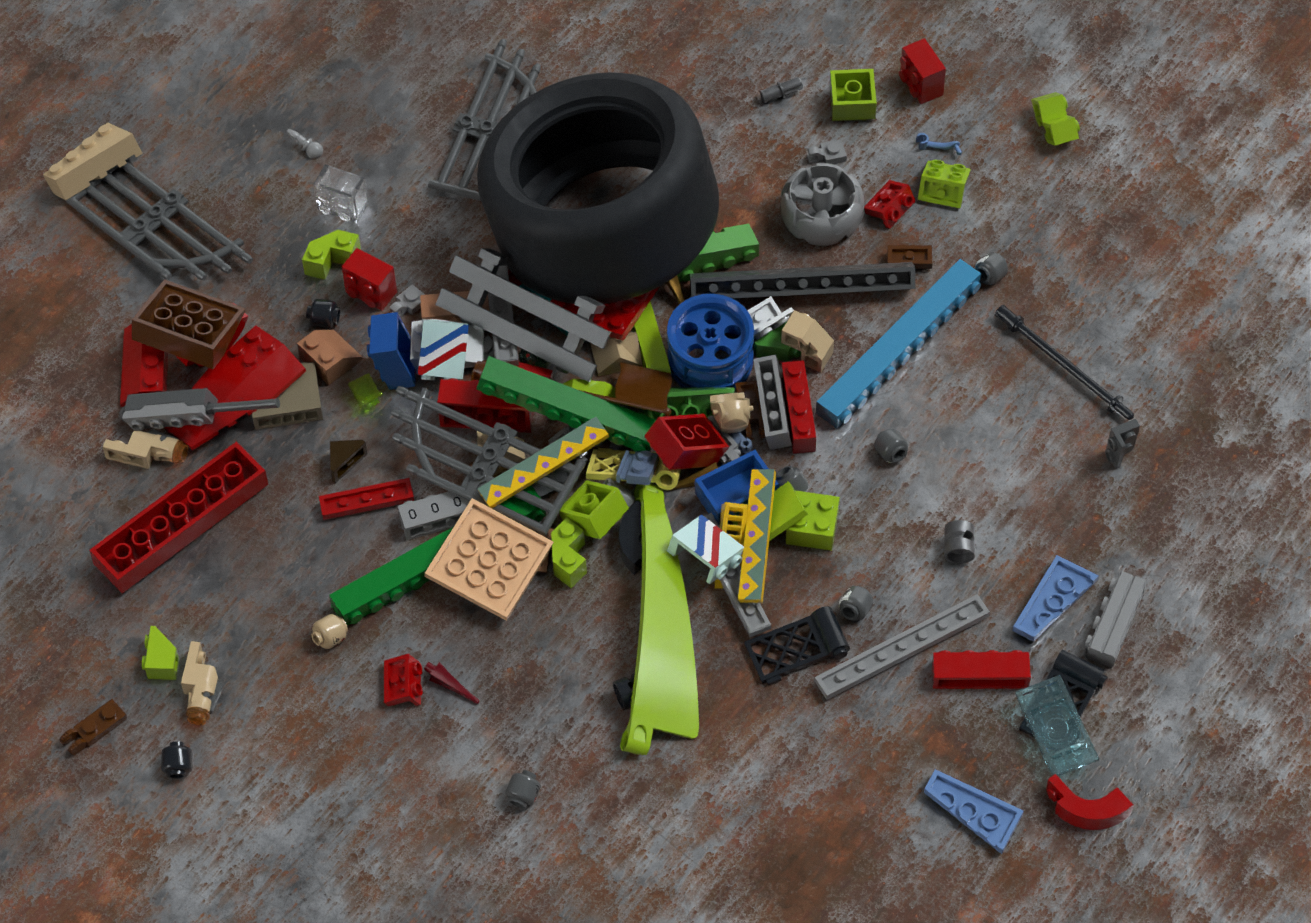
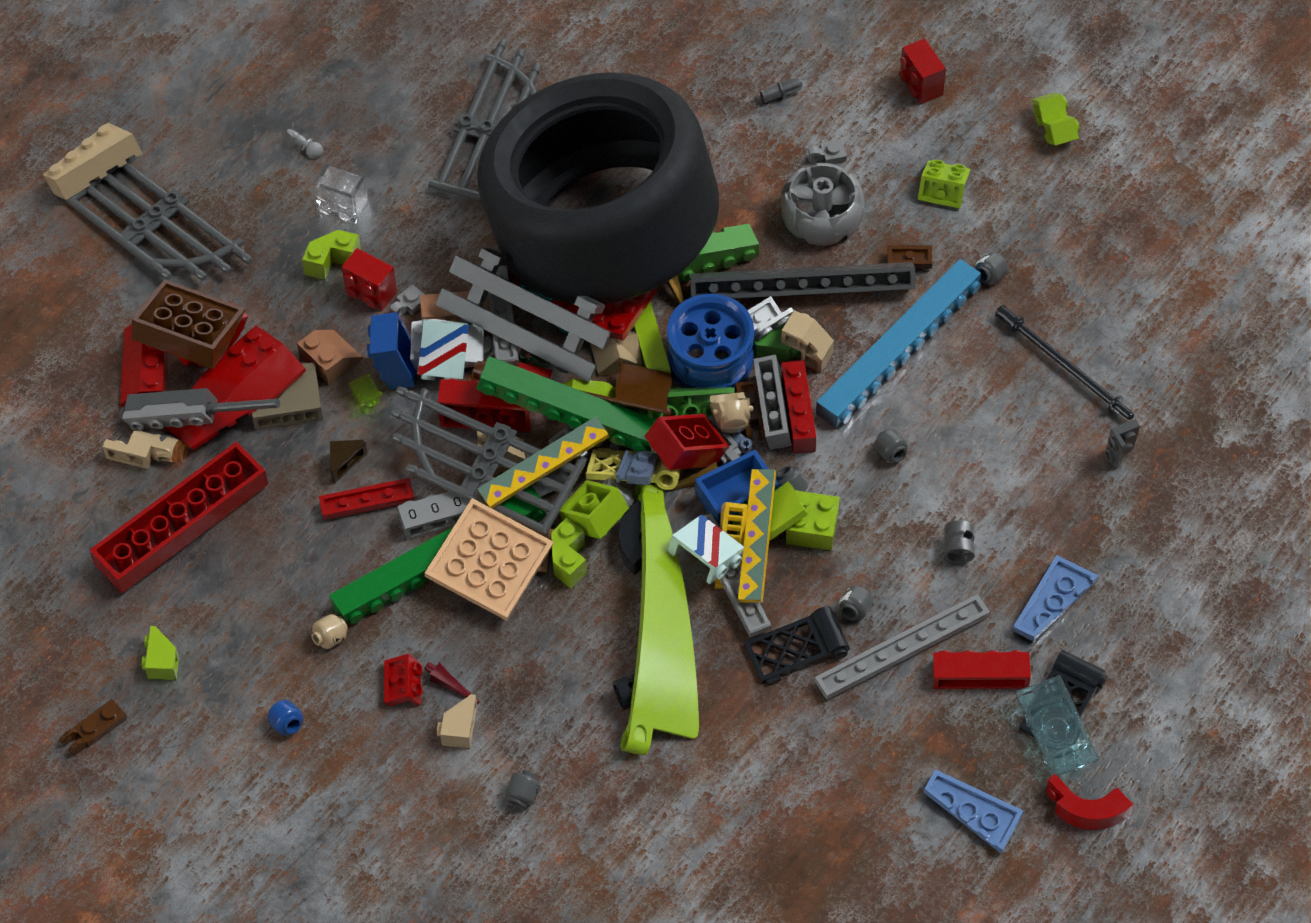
black head [161,741,193,779] -> none
tan plate [181,641,223,725] -> none
black head [306,299,341,329] -> none
lime brick [829,69,877,121] -> none
red bracket [864,180,915,229] -> none
medium blue piece [916,133,962,155] -> none
light grey brick [1084,571,1147,668] -> none
none -> blue head [267,700,303,736]
none -> tan slope [437,694,477,748]

